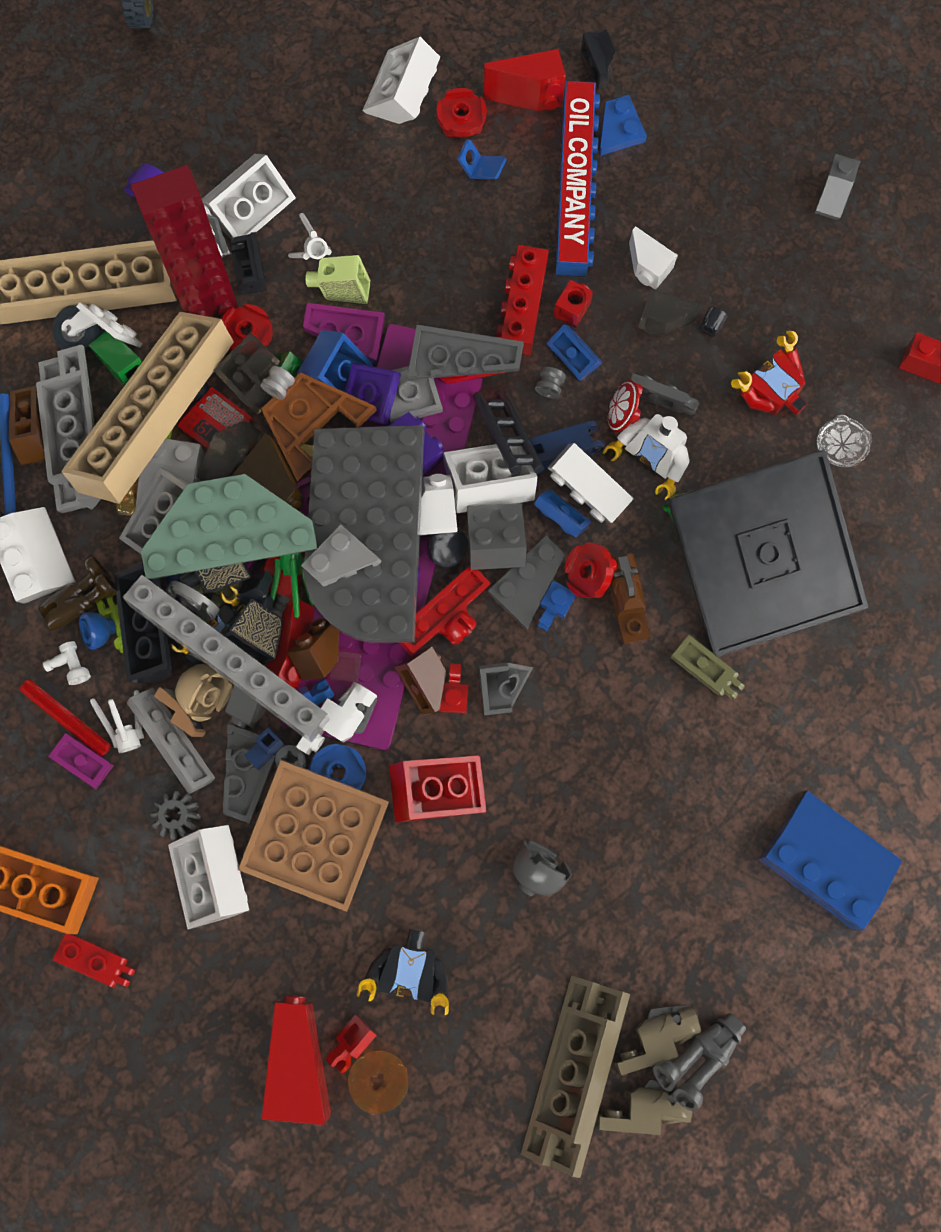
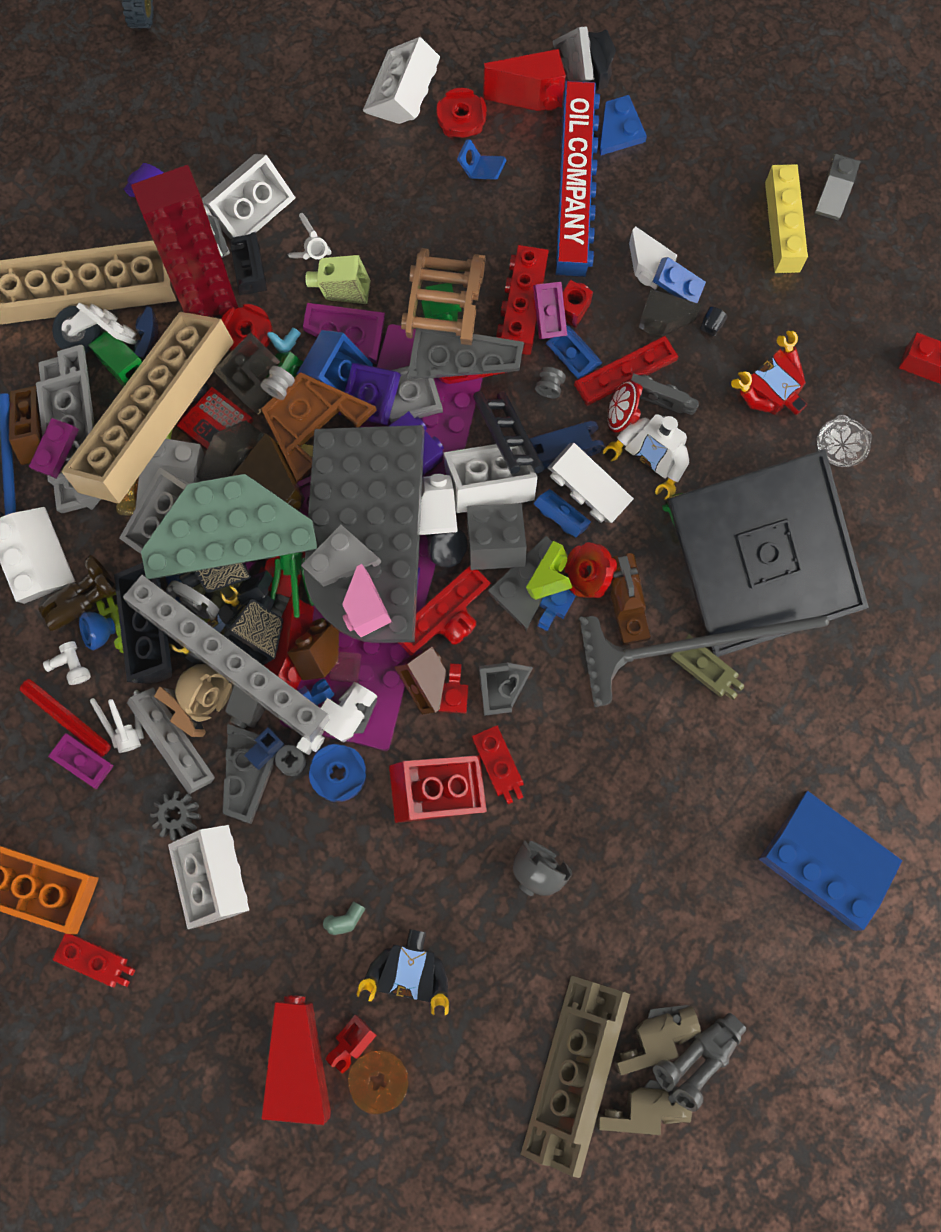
medium nougat plate [238,760,389,912] -> none
none -> magenta plate [29,418,79,479]
none -> dark blue slope [134,306,158,362]
none -> medium azure animal [267,328,301,353]
none -> sand green arm [323,901,366,935]
none -> bright pink slope [342,564,392,637]
none -> medium nougat fence [401,248,486,345]
none -> green brick [421,283,462,321]
none -> red hinge [471,725,524,804]
none -> lime slope [526,541,572,600]
none -> magenta plate [533,282,567,339]
none -> light grey wing [553,27,594,82]
none -> red tile [574,336,679,406]
none -> dark grey piece [579,616,829,707]
none -> plate [652,257,706,306]
none -> light yellow brick [765,164,808,273]

